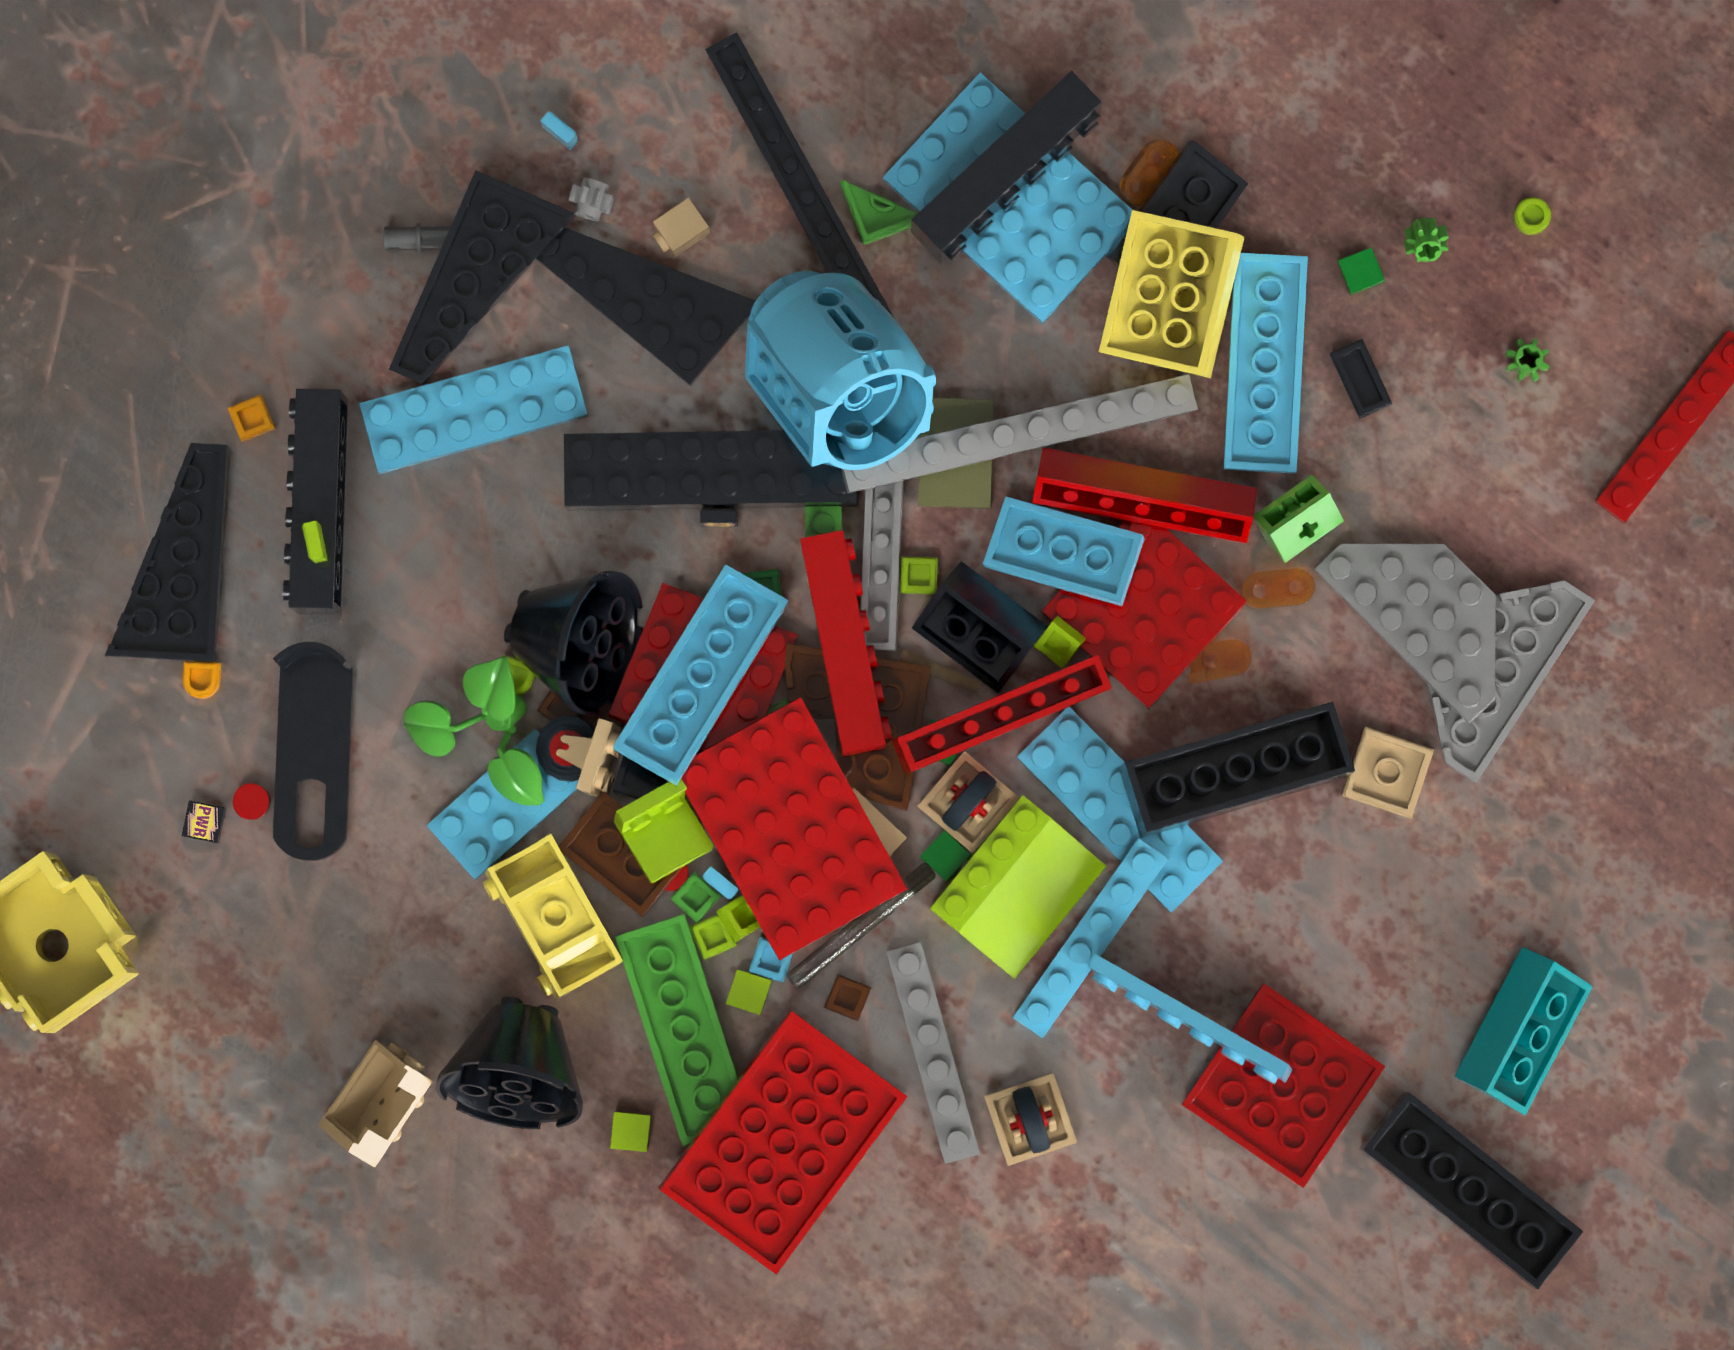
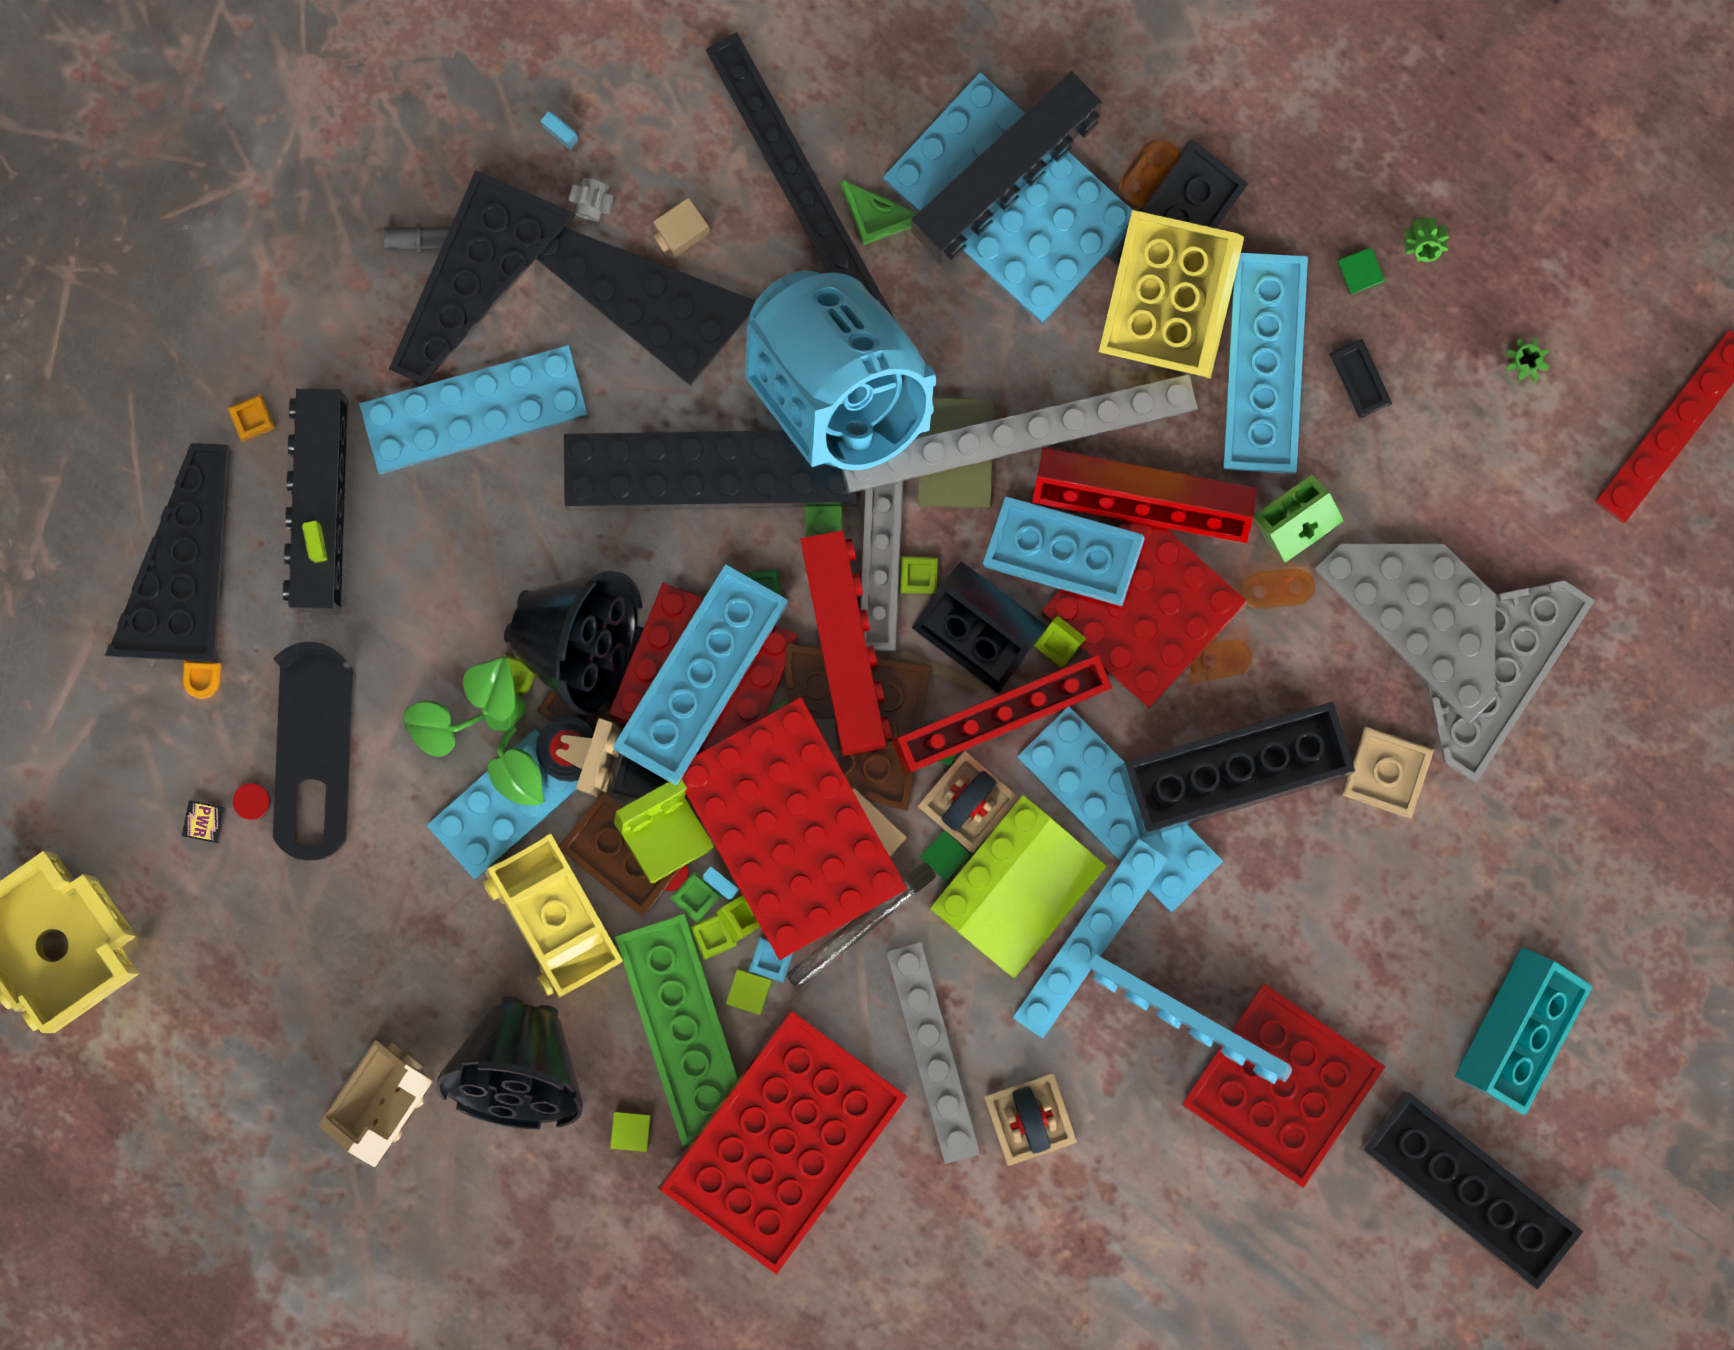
black tile [700,508,738,527] -> none
reddish brown tile [824,974,872,1021] -> none
lime tile [1513,197,1551,235] -> none

